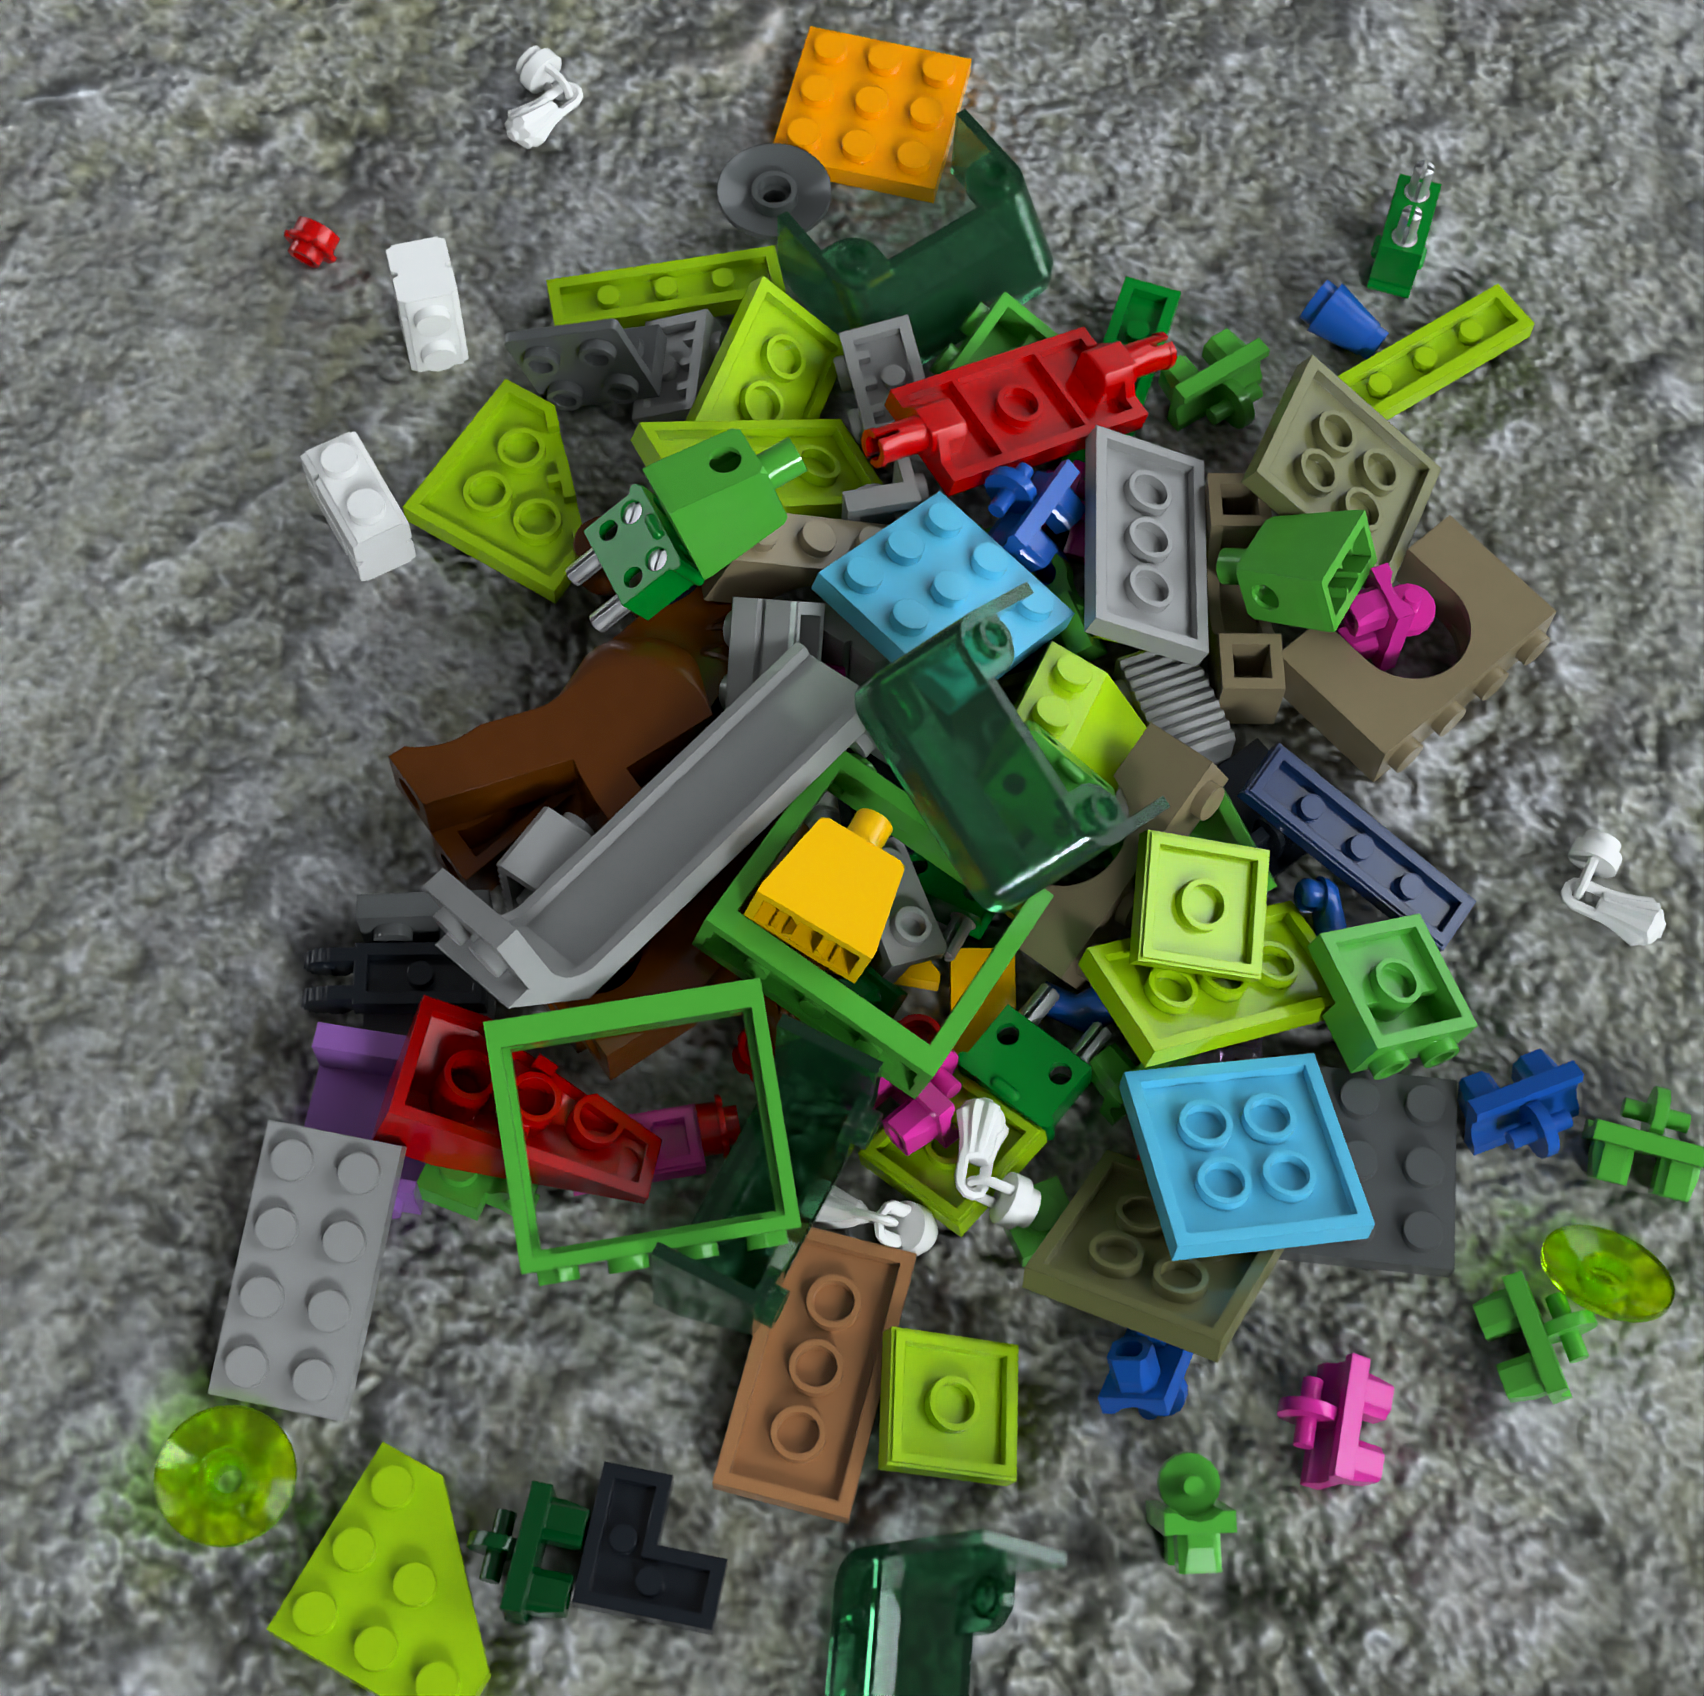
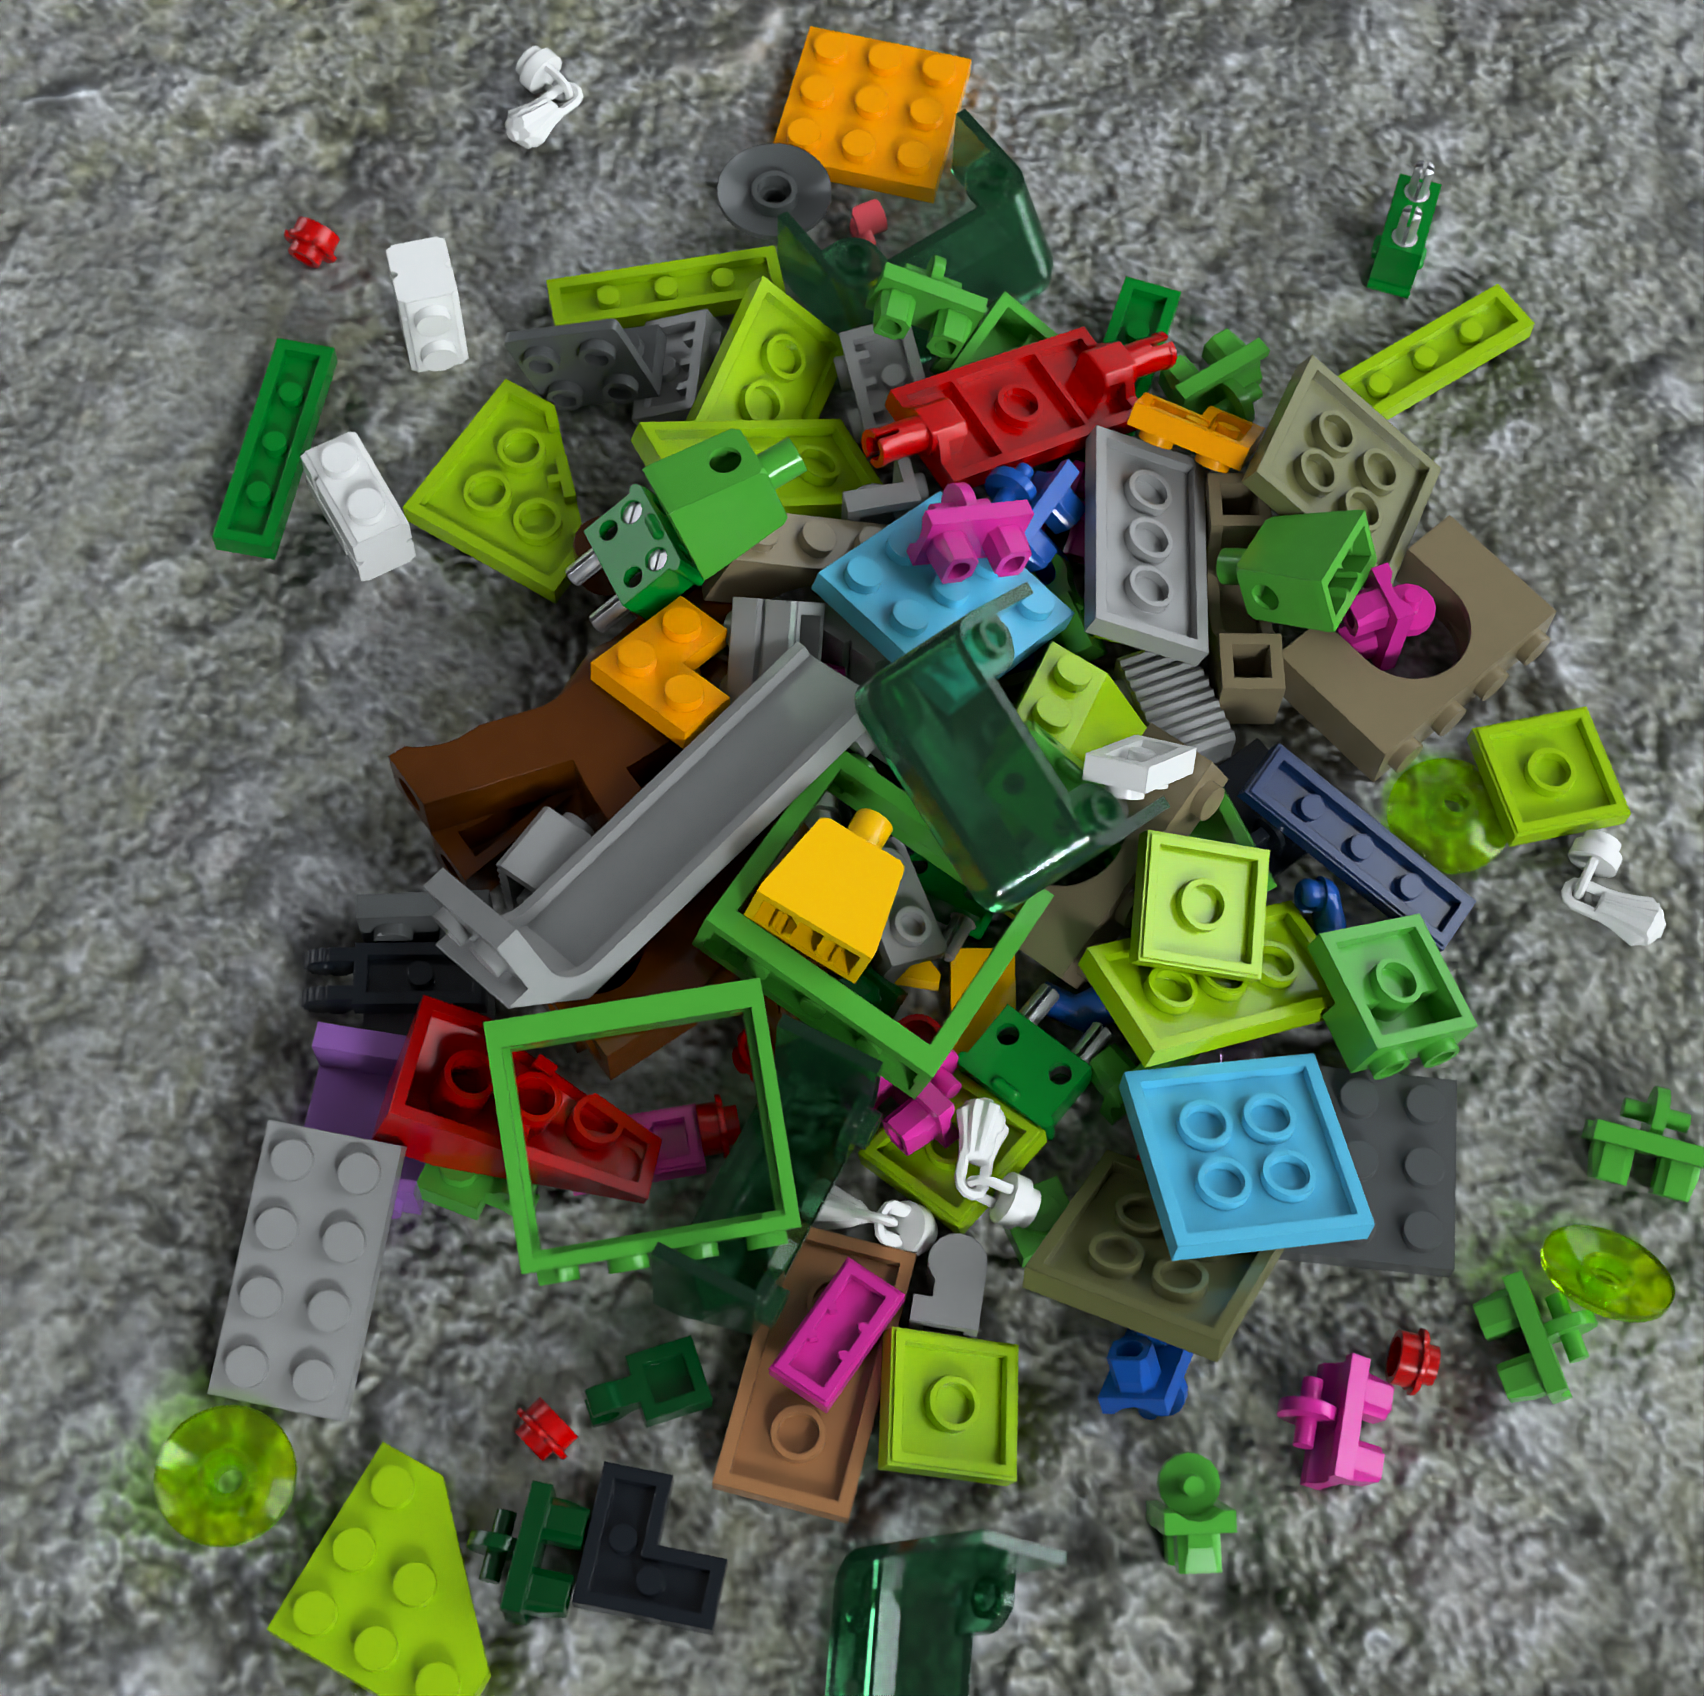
blue cone [1299,279,1389,360] -> none
blue hips [1457,1048,1584,1159] -> none
none -> green plate [212,338,338,560]
none -> red plate [514,1397,578,1462]
none -> dark green plate [584,1335,713,1428]
none -> light orange plate [591,596,730,749]
none -> dark pink plate [769,1257,905,1414]
none -> coral hand [849,199,887,282]
none -> bright green hips [865,255,988,360]
none -> dark pink hips [906,482,1034,584]
none -> light grey leg [908,1233,988,1339]
none -> white plate [1082,735,1197,800]
none -> light orange plate [1127,392,1265,473]
none -> red plate [1385,1328,1441,1396]
none -> clear neon green dish [1386,758,1507,874]
none -> lime plate [1466,706,1631,847]

